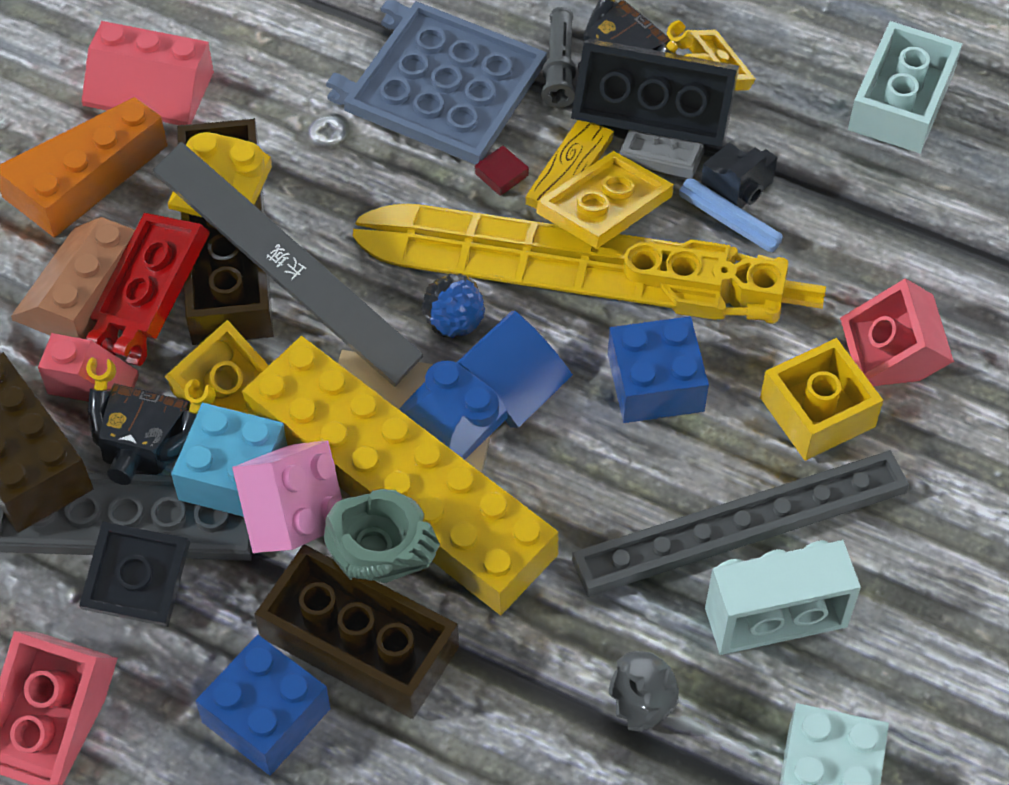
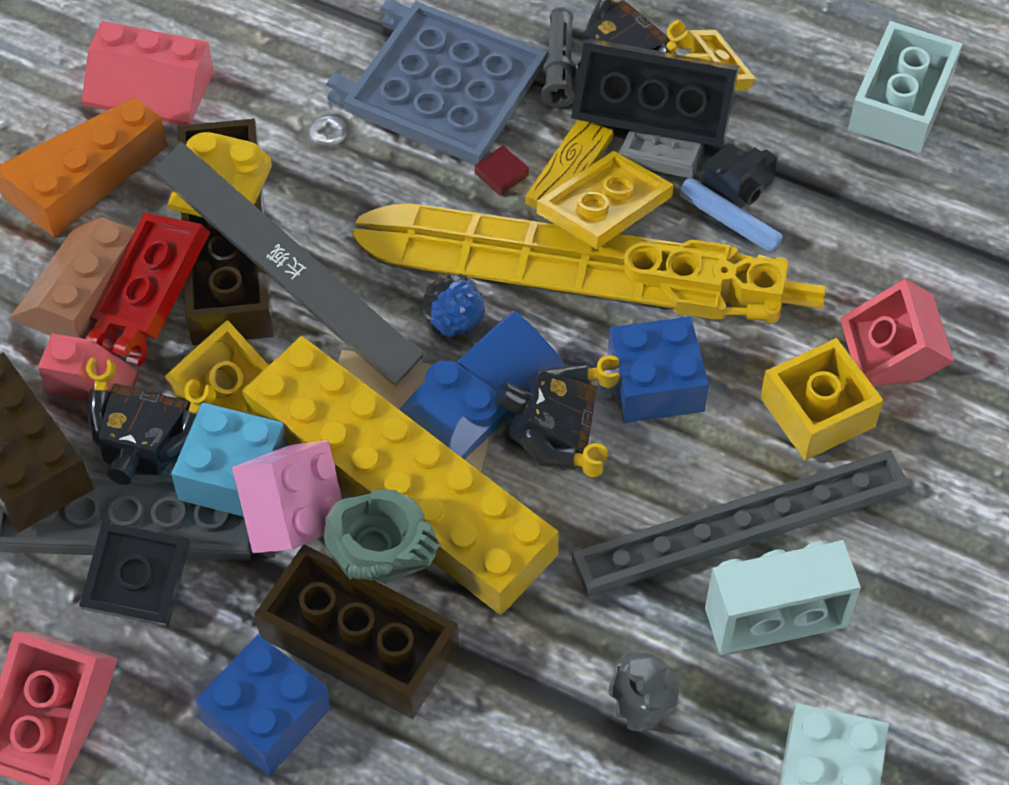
none -> torso [495,355,620,478]

